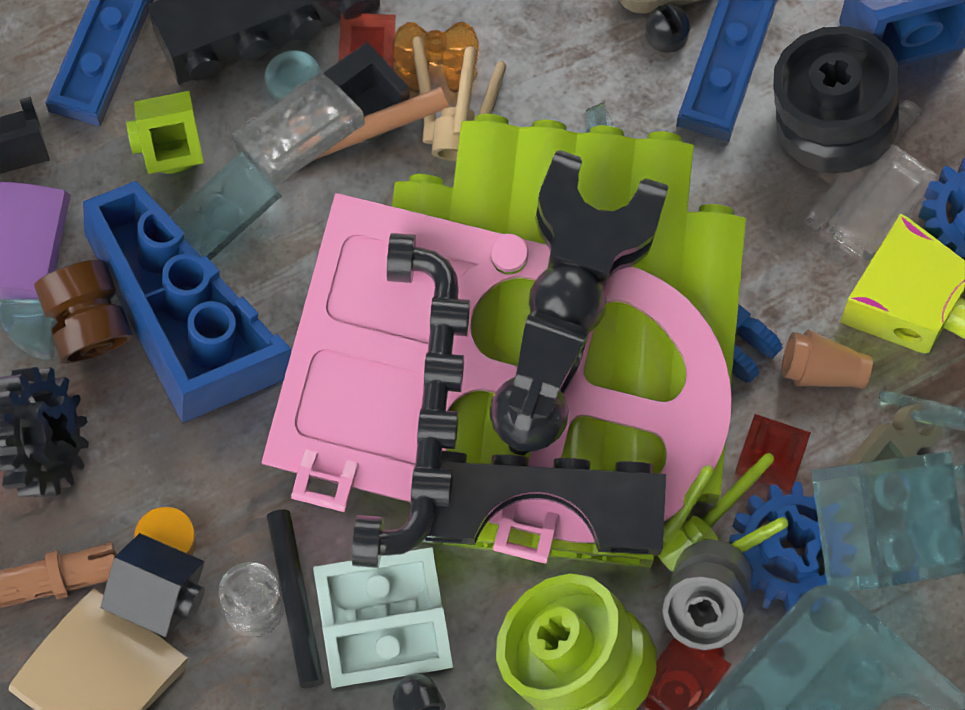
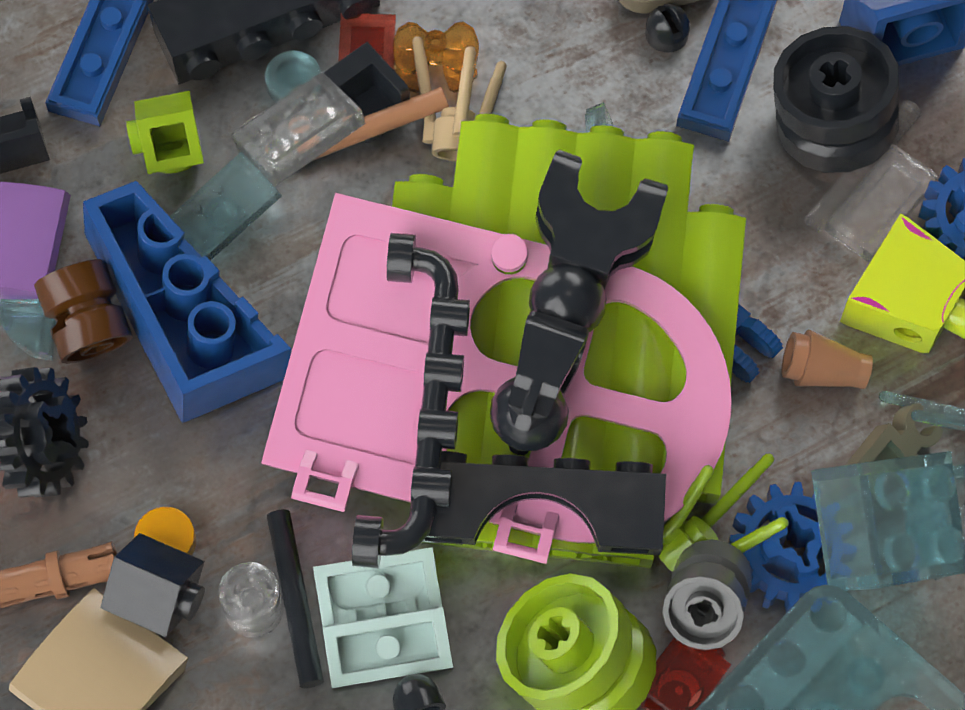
clear red tile [735,414,811,492] -> none

